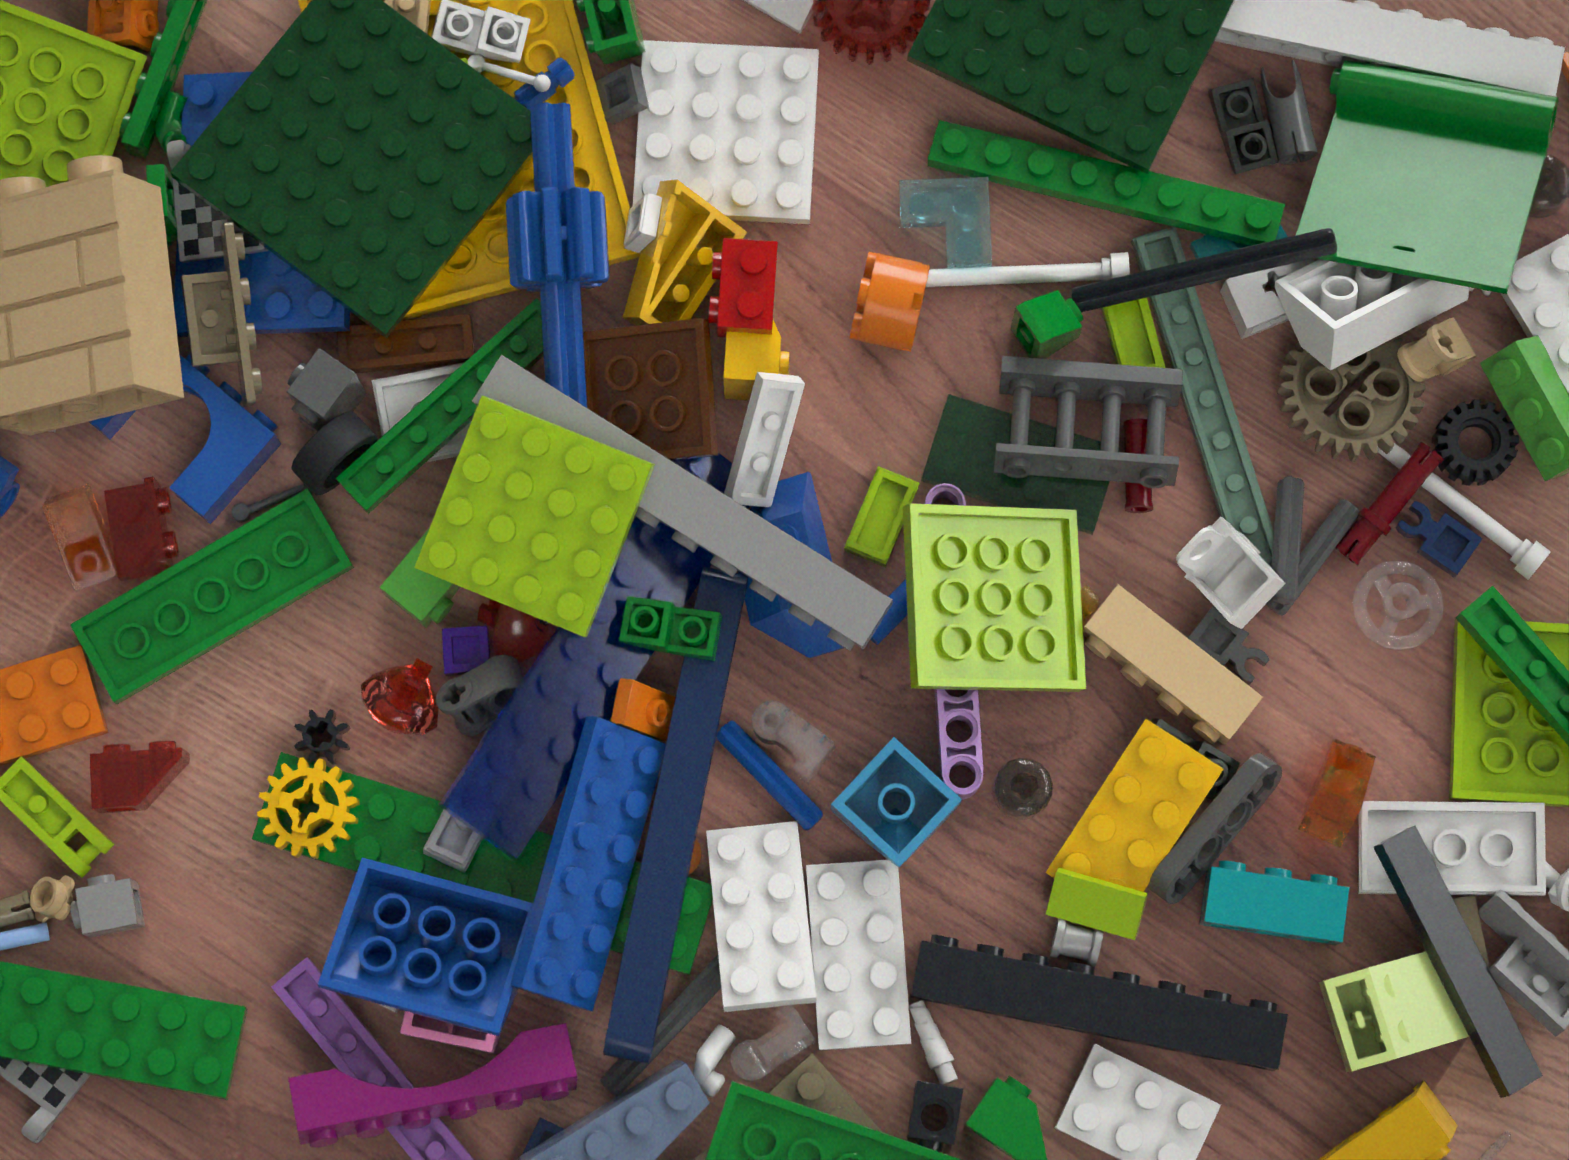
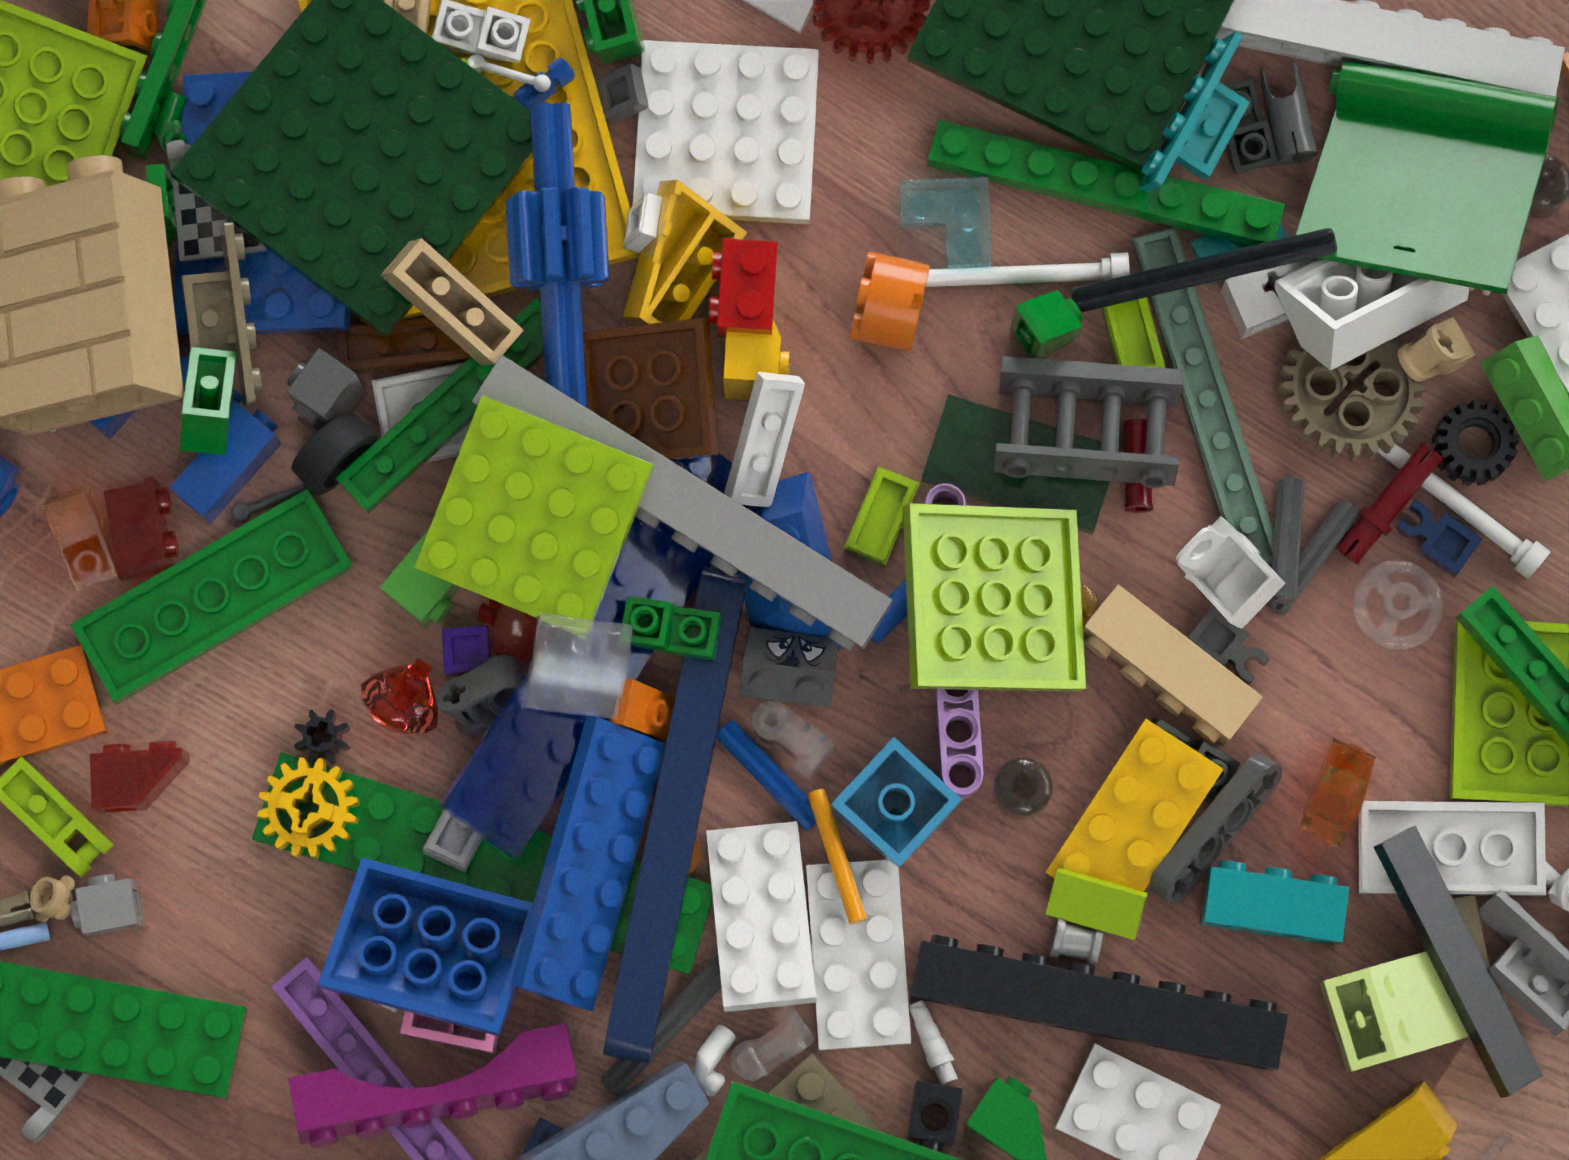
none -> green slope [180,347,237,455]
none -> tan brick [380,238,523,366]
none -> clear slope [524,614,633,719]
none -> dark grey brick [740,627,838,708]
none -> light orange bar [807,788,867,925]
none -> teal bracket [1140,31,1250,193]

